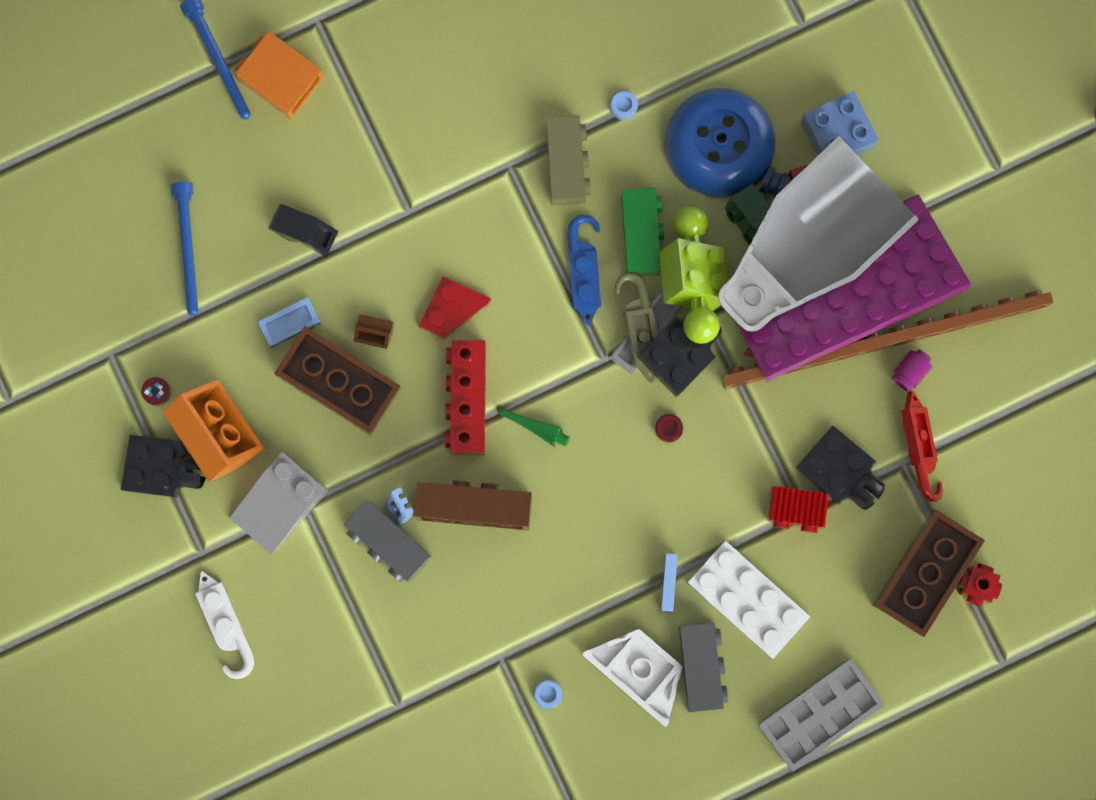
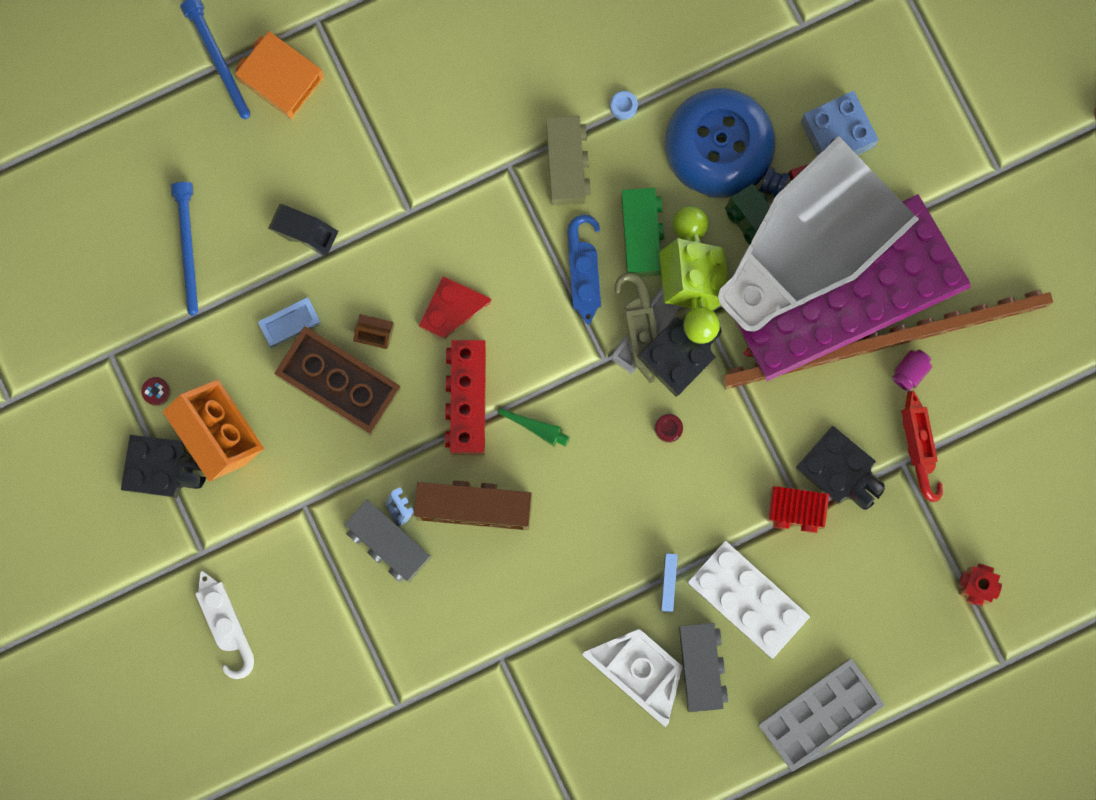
light grey slope [230,452,328,555] -> none
light blue tile [534,680,562,709] -> none
reddish brown brick [872,510,985,637] -> none

